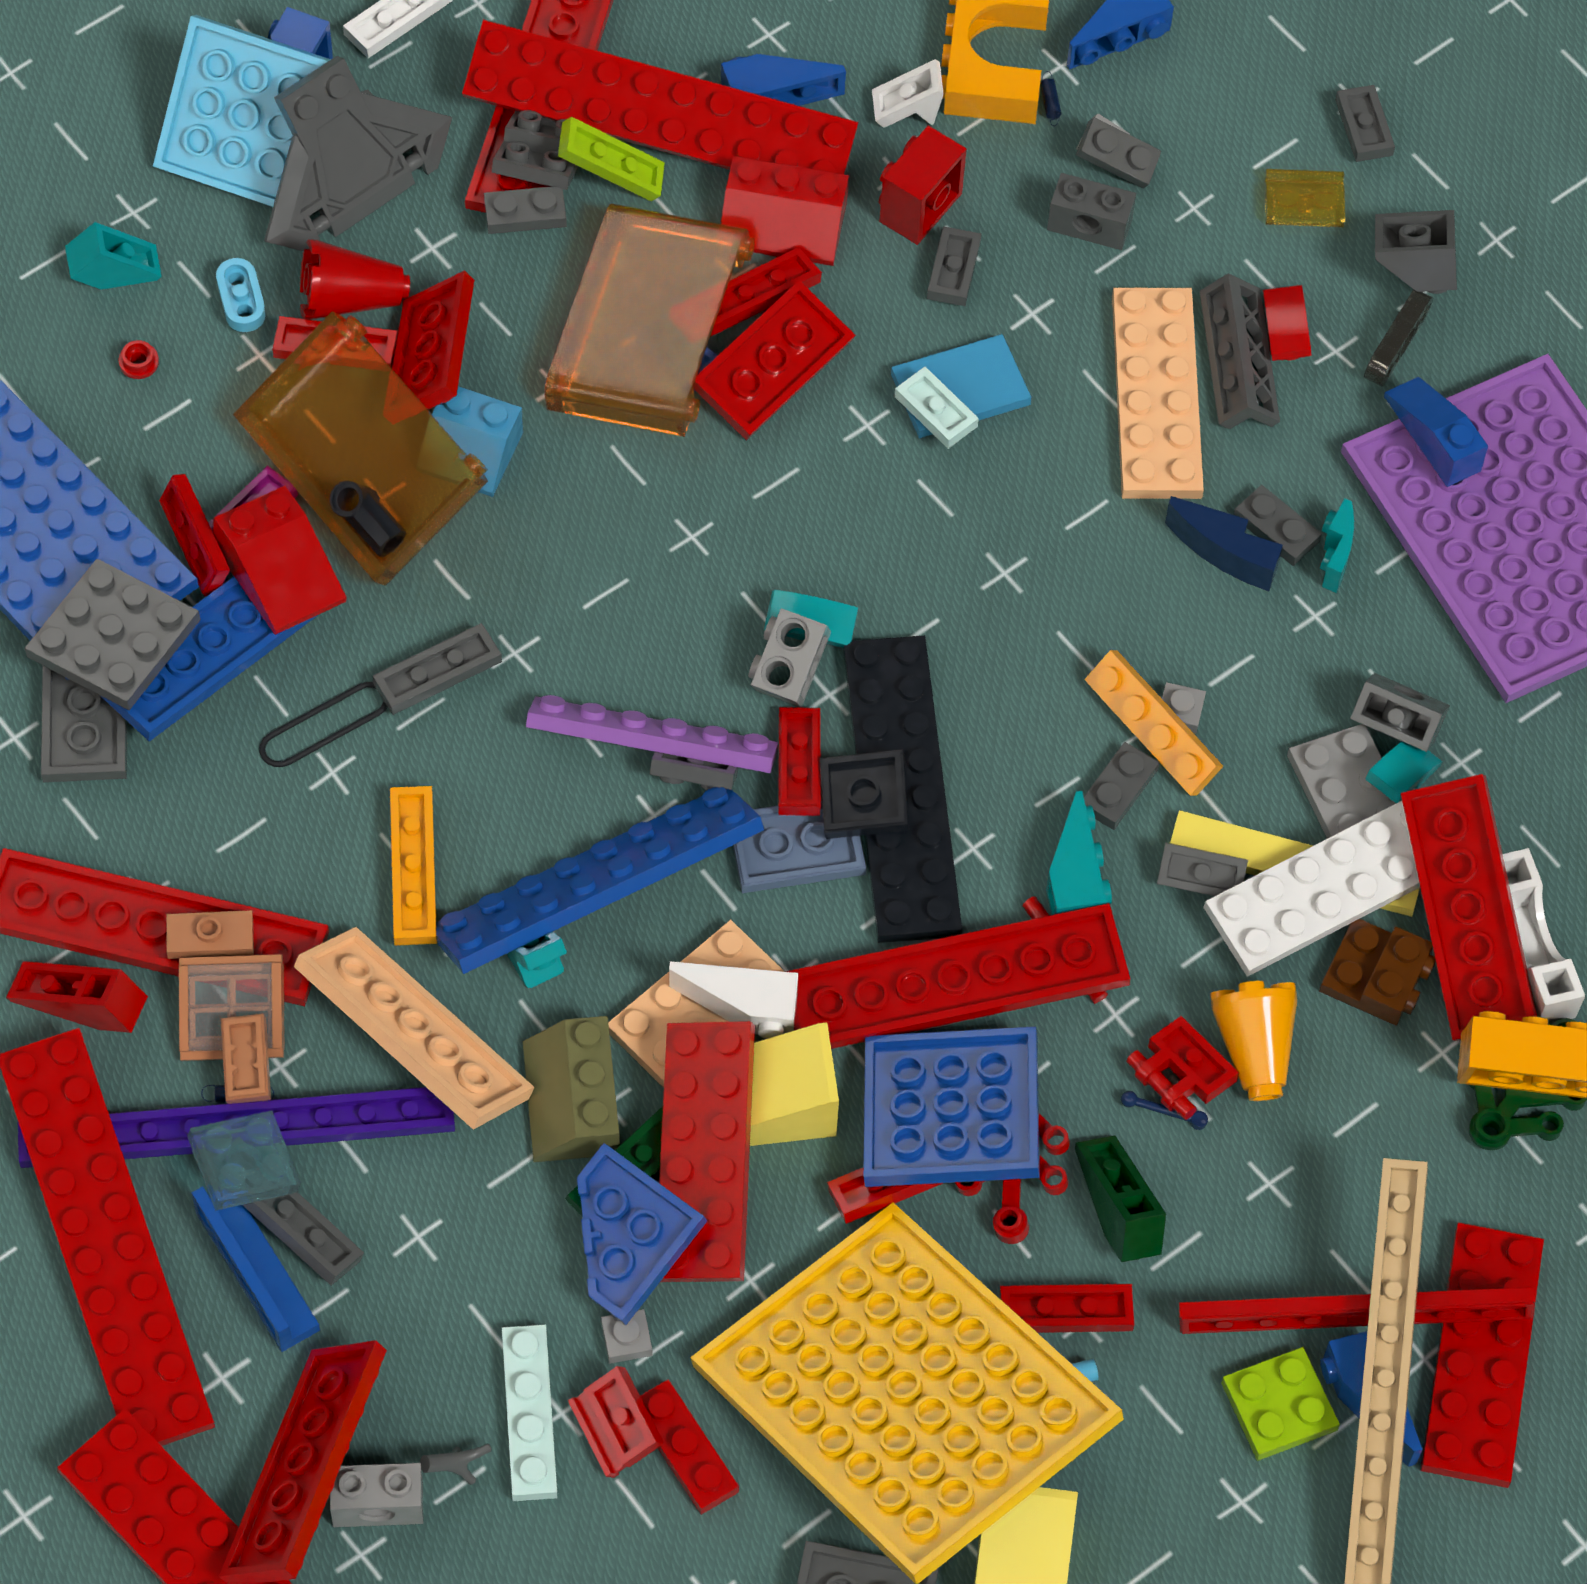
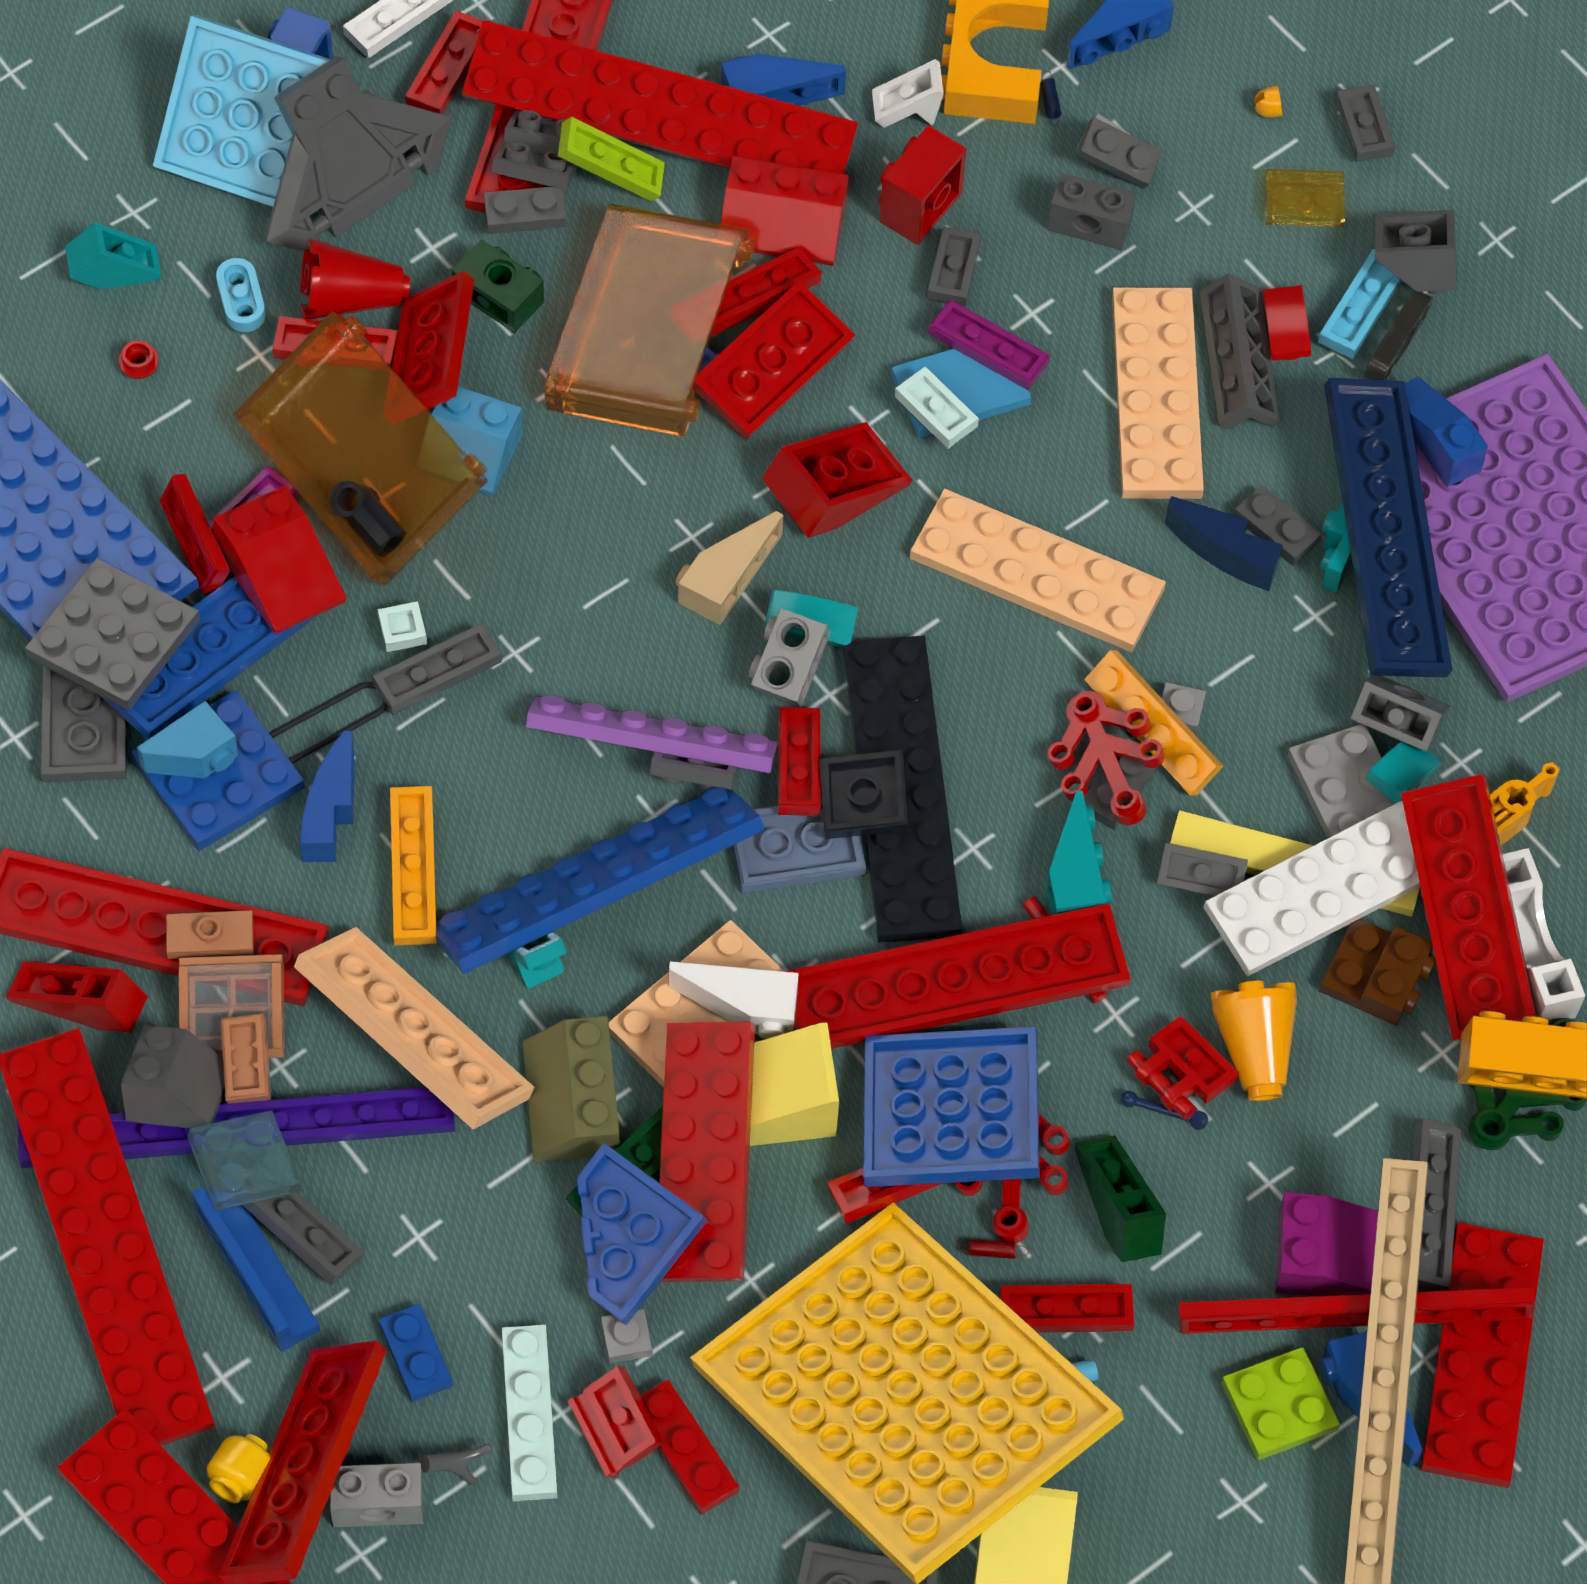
none -> dark grey slope [121,1024,225,1131]
none -> blue plate [130,690,305,851]
none -> dark azure slope [137,701,238,778]
none -> yellow head [207,1434,270,1503]
none -> blue slope [300,731,354,862]
none -> light aqua plate [378,601,427,652]
none -> blue plate [379,1304,453,1402]
none -> red plate [405,11,483,114]
none -> dark green brick [452,239,544,334]
none -> tan slope [676,511,783,625]
none -> red slope [762,422,913,538]
none -> light nougat plate [910,488,1166,653]
none -> magenta tile [928,299,1051,391]
none -> red piece [956,1240,1029,1259]
none -> red plant [1047,691,1165,826]
none -> light orange hinge [1254,86,1283,118]
none -> magenta slope [1275,1192,1378,1296]
none -> medium azure plate [1318,249,1402,359]
none -> dark blue plate [1324,378,1453,678]
none -> dark grey plate [1412,1118,1461,1291]
none -> light orange piece [1490,762,1560,846]

